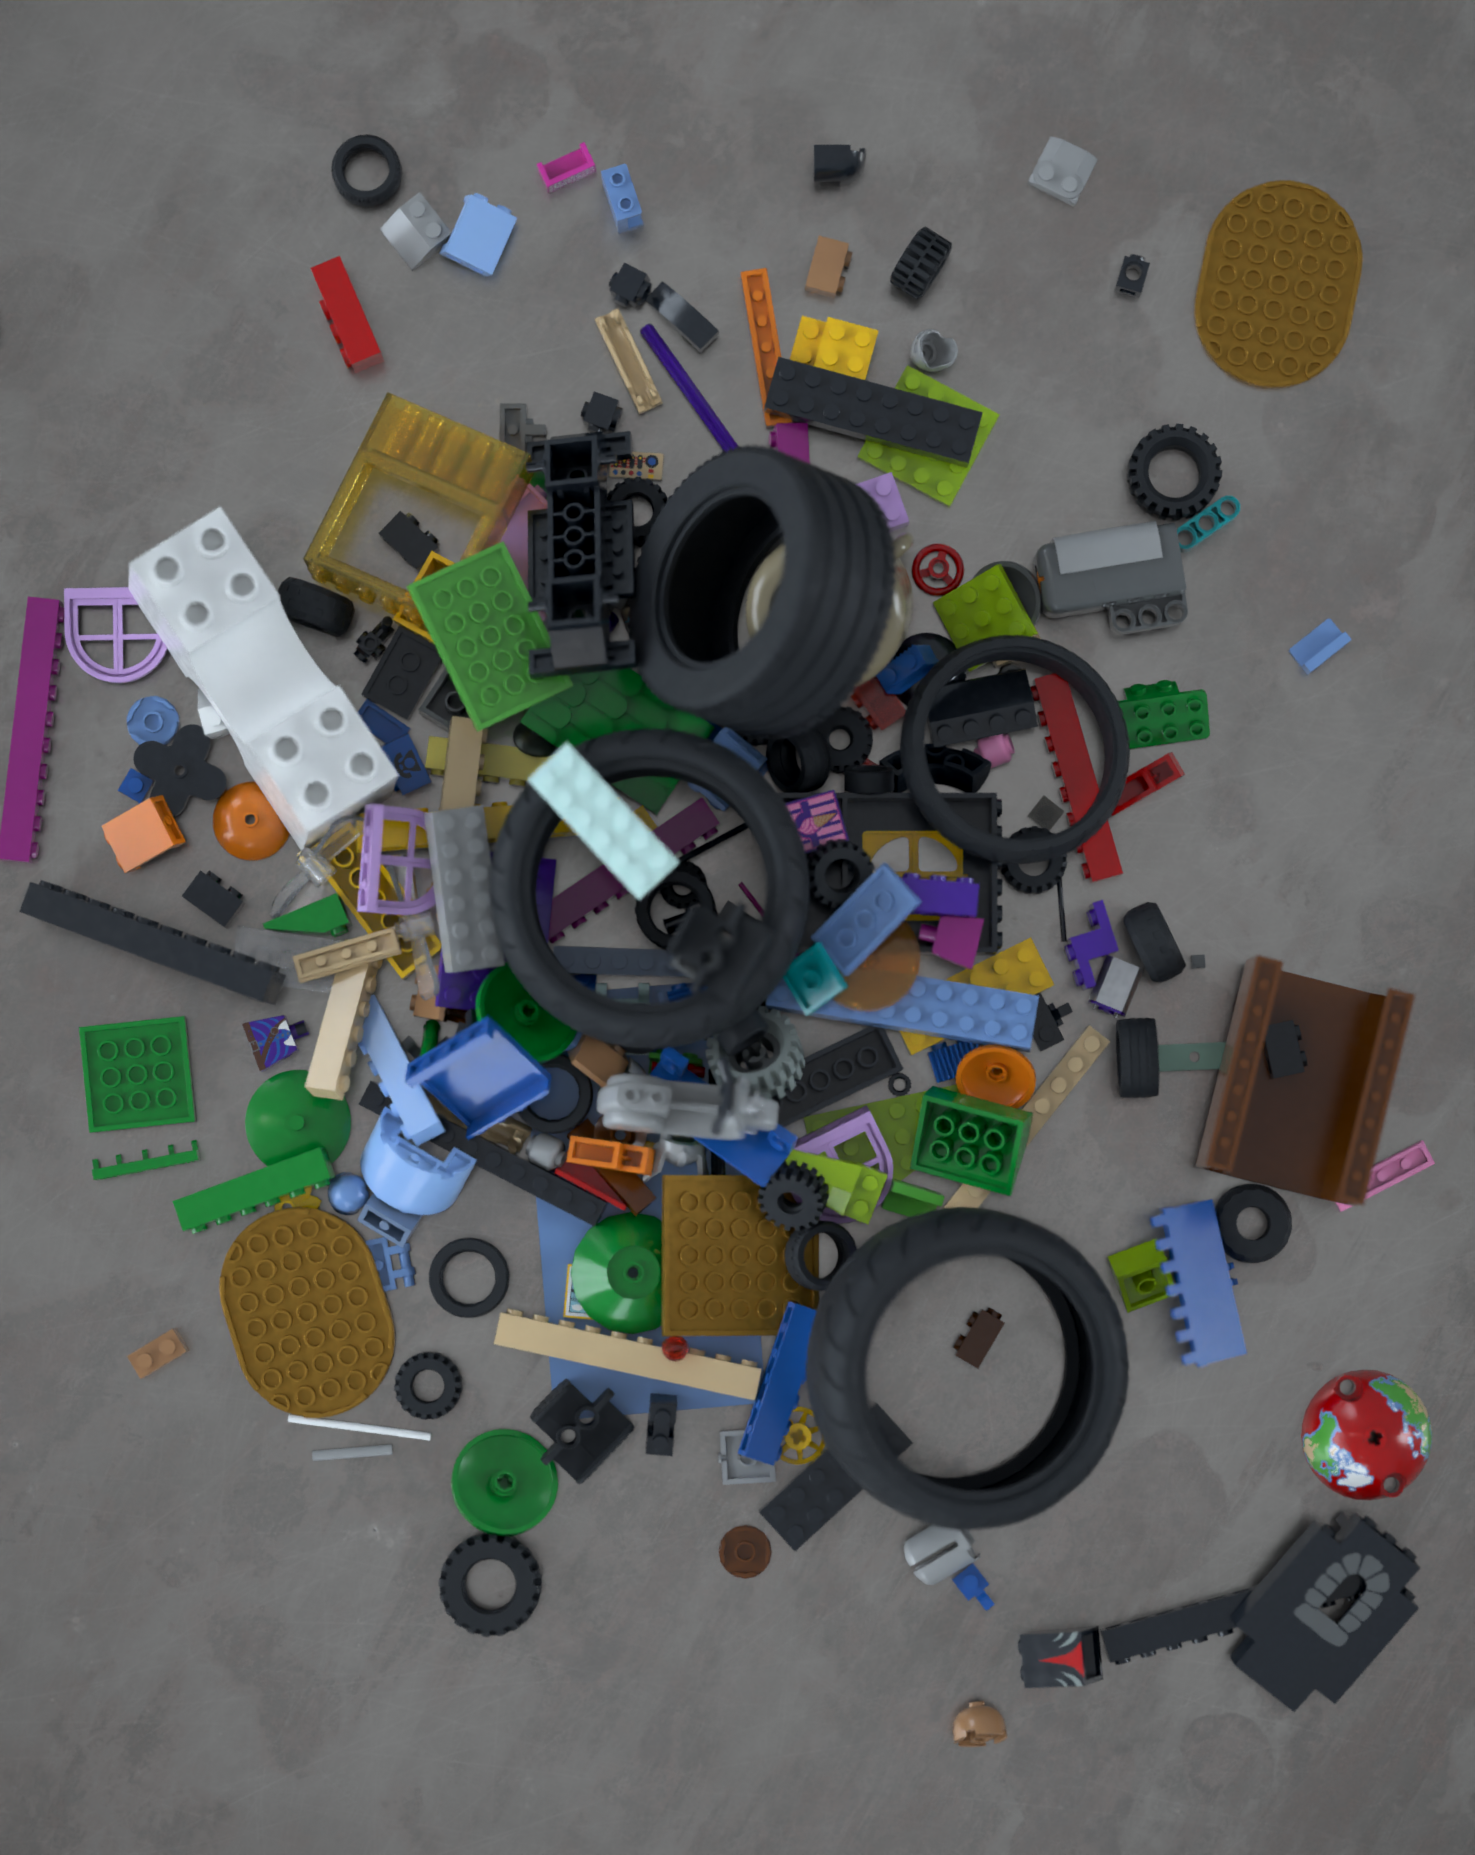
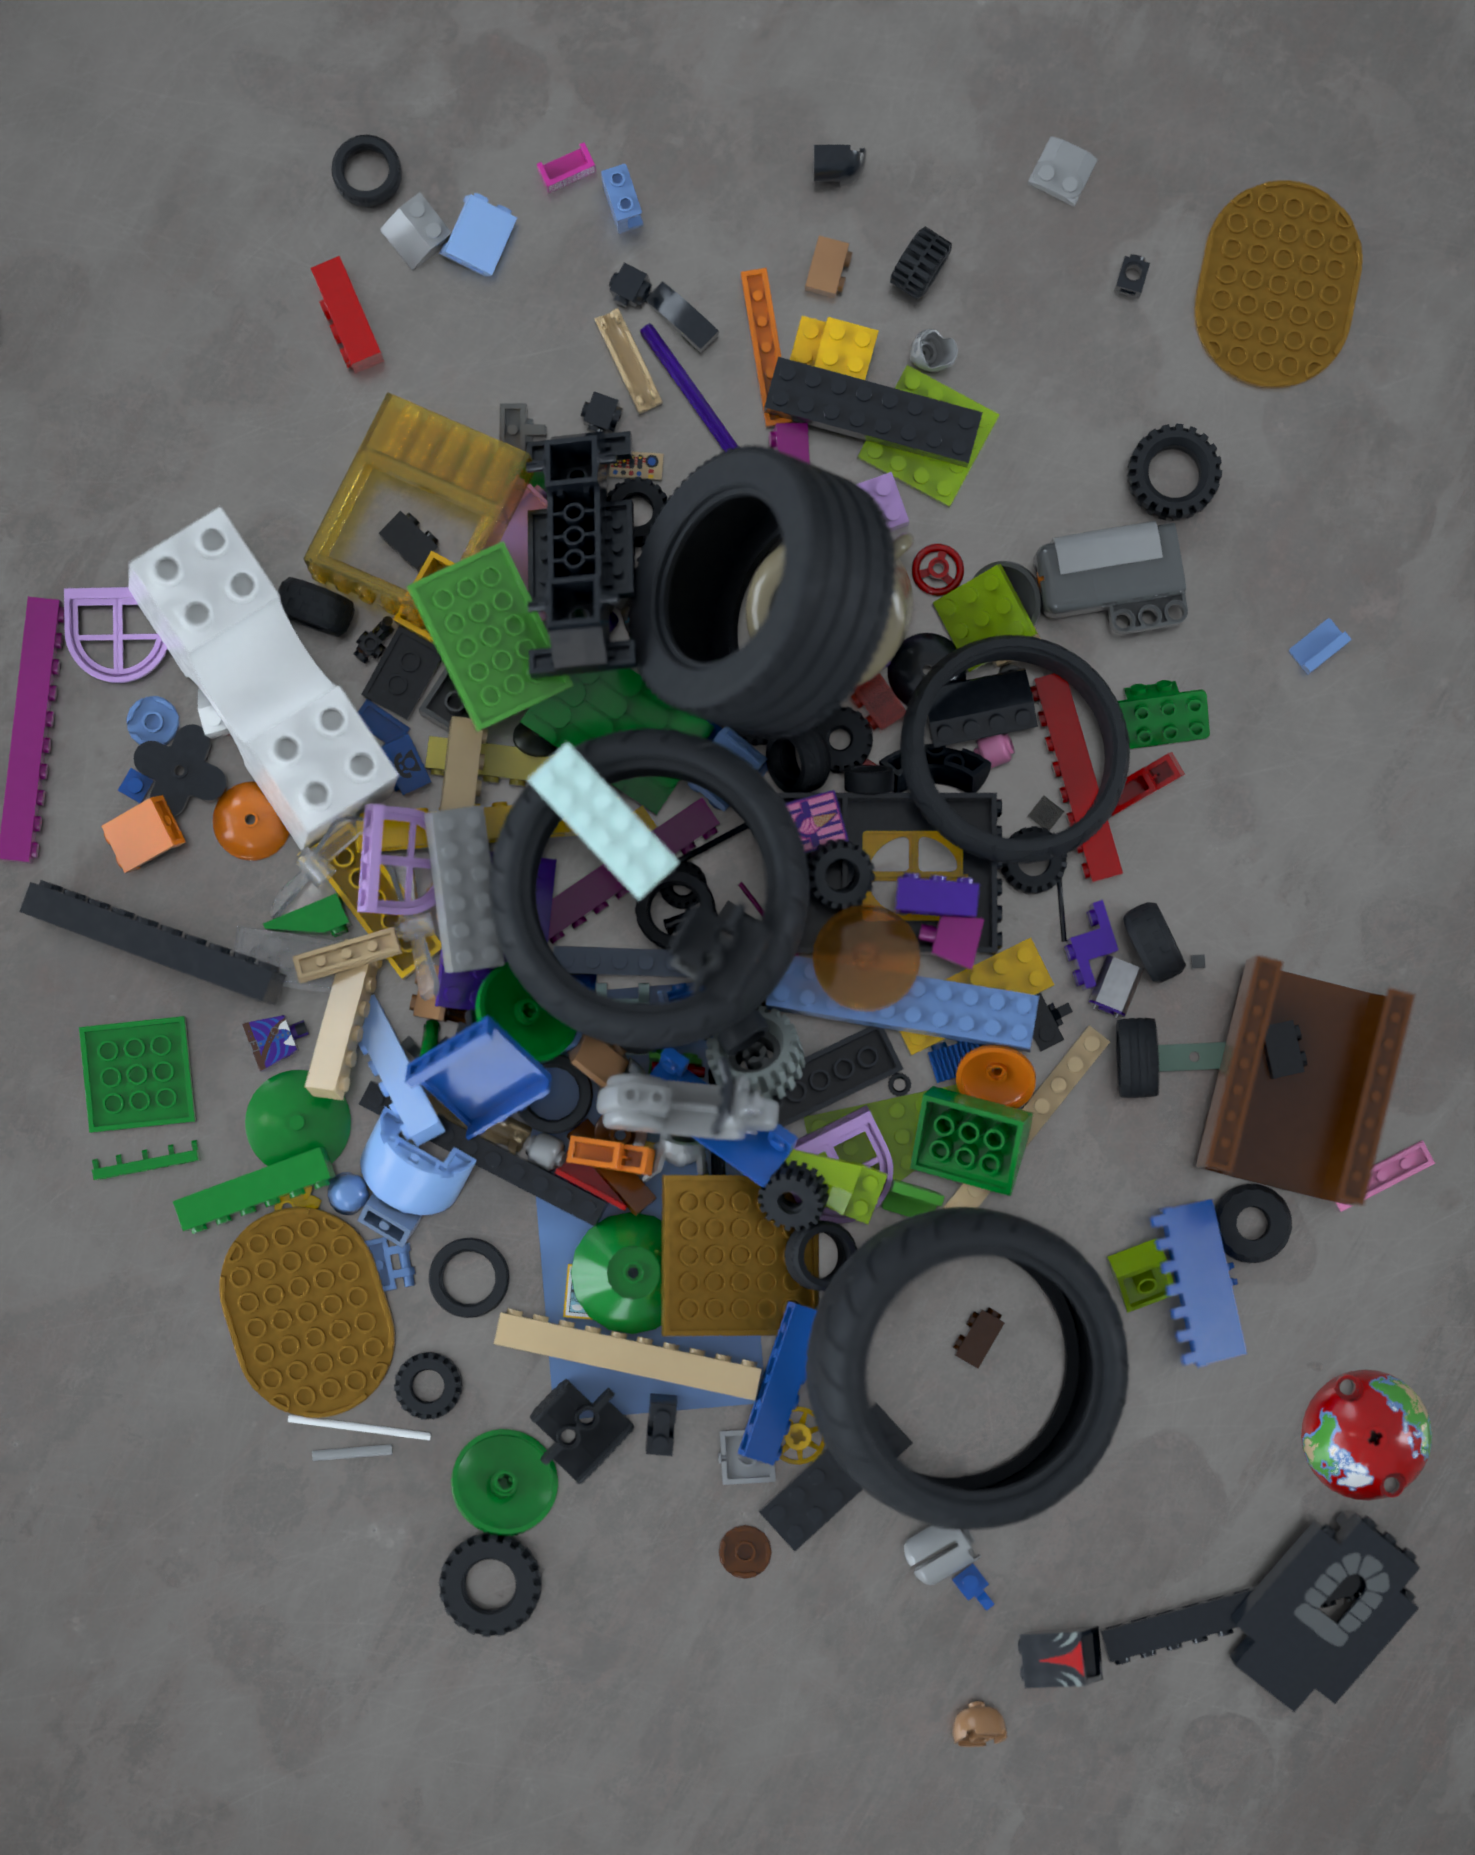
medium nougat brick [127,1328,190,1379] -> none
black brick [182,870,246,929] -> none
clear red plate [661,1336,688,1361] -> none
teal tile [783,942,848,1016] -> none
medium blue tile [810,863,921,976] -> none
blue brick [876,644,939,695] -> none
teal beam [1177,496,1240,552] -> none

